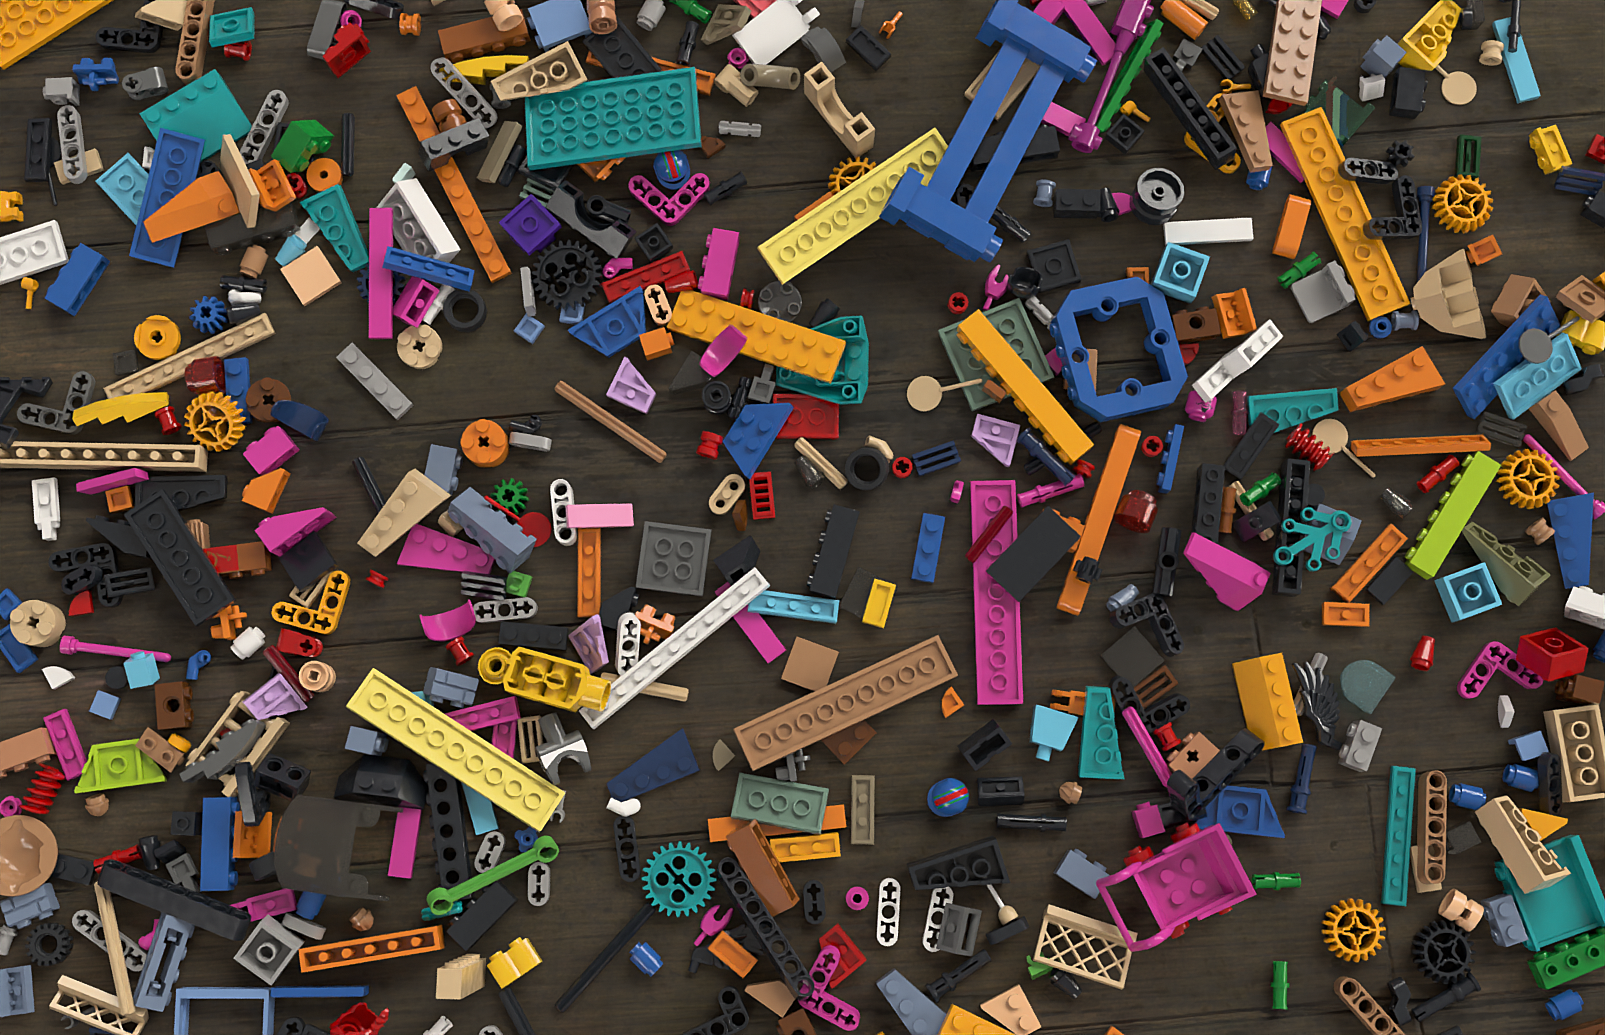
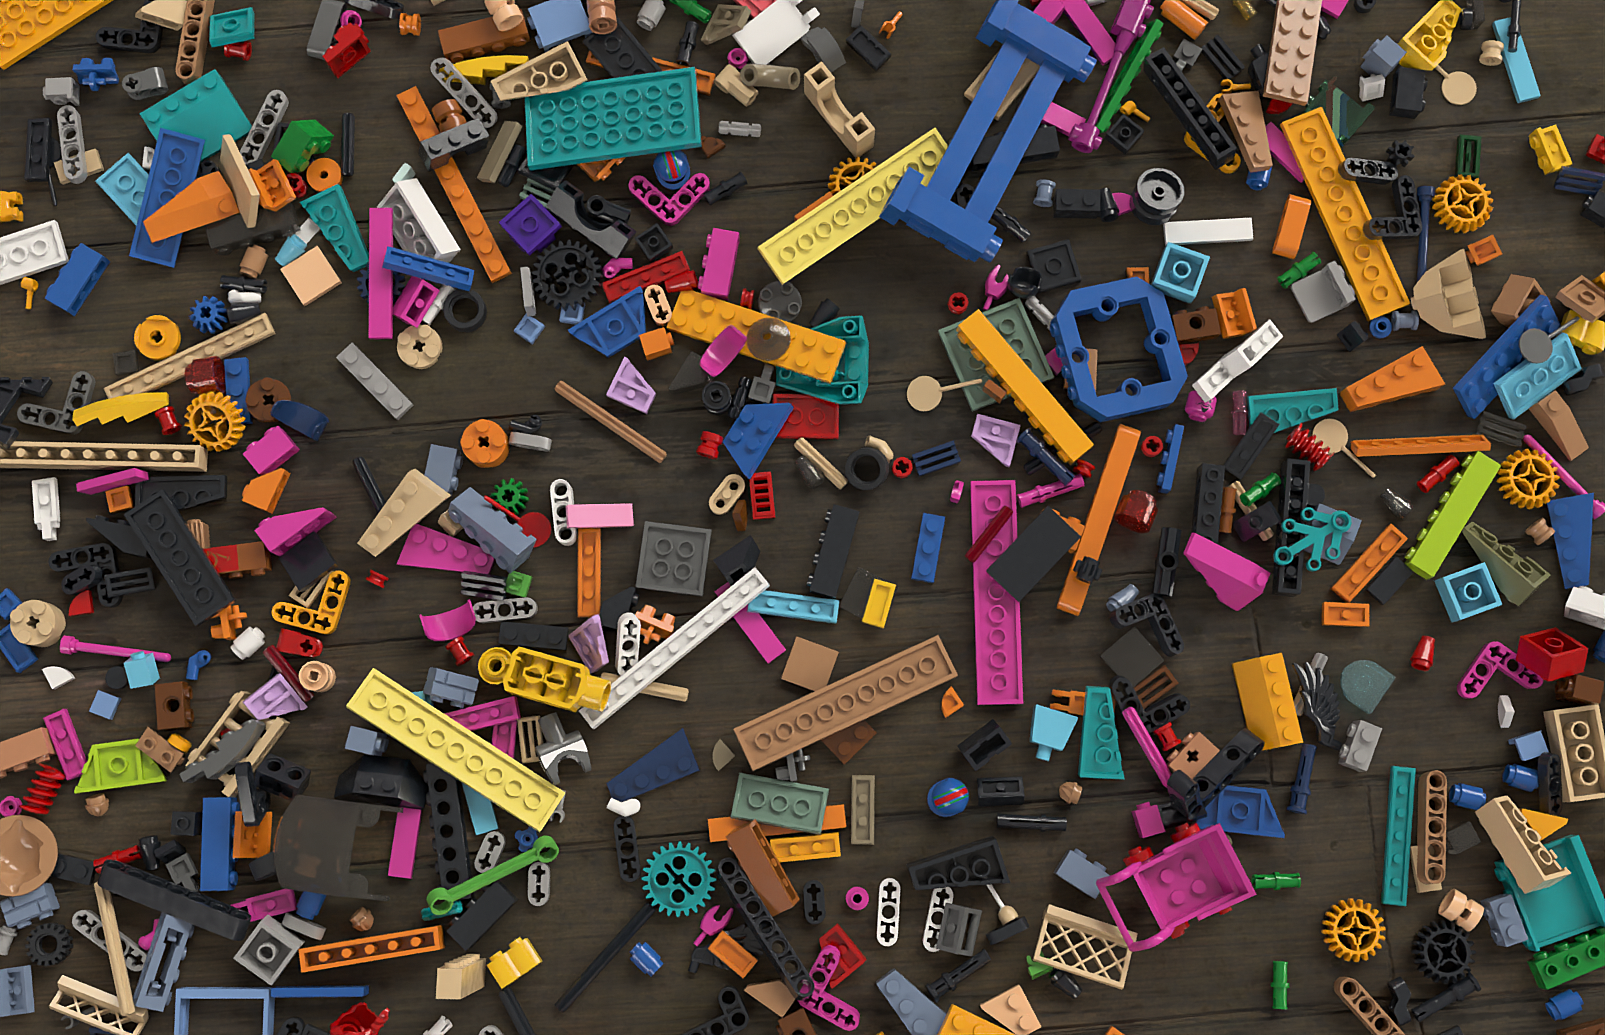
none -> clear smoke dish [746,317,791,361]

